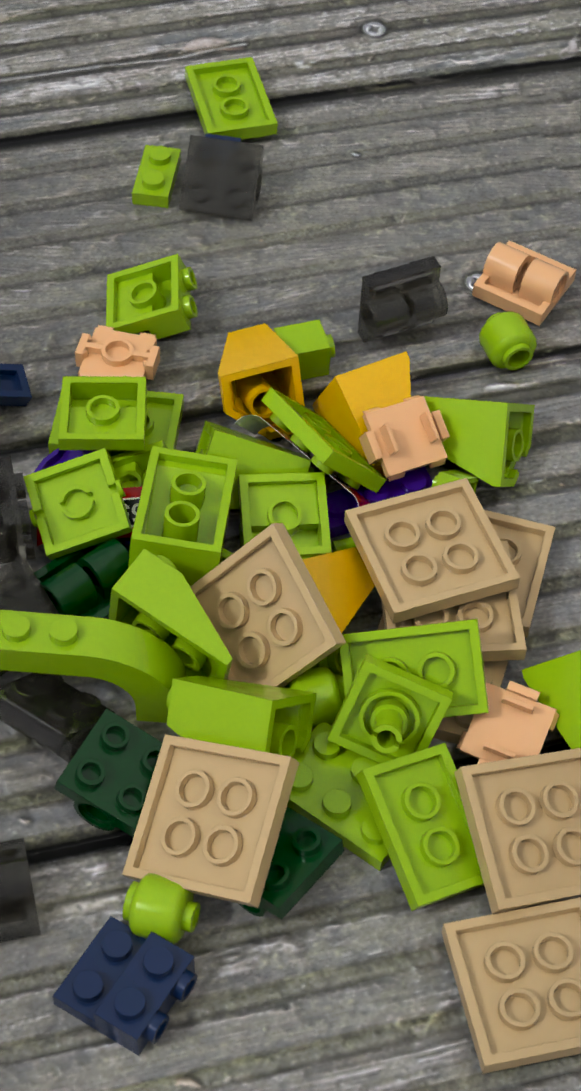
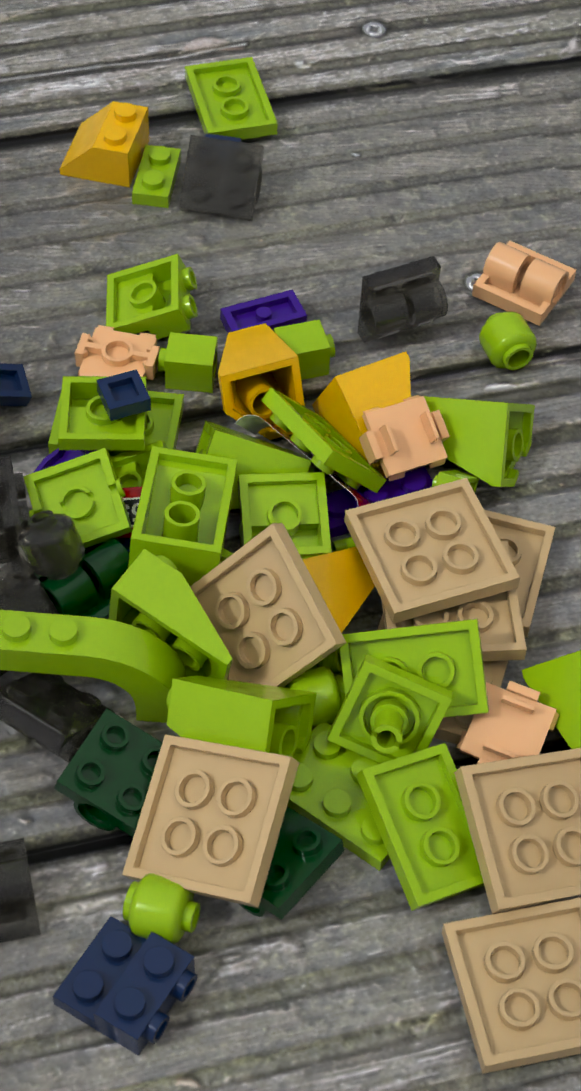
none -> clear smoke head [19,510,85,580]
none -> yellow slope [59,101,149,188]
none -> dark blue plate [96,369,151,421]
none -> lime brick [158,332,218,393]
none -> dark purple plate [220,289,307,333]

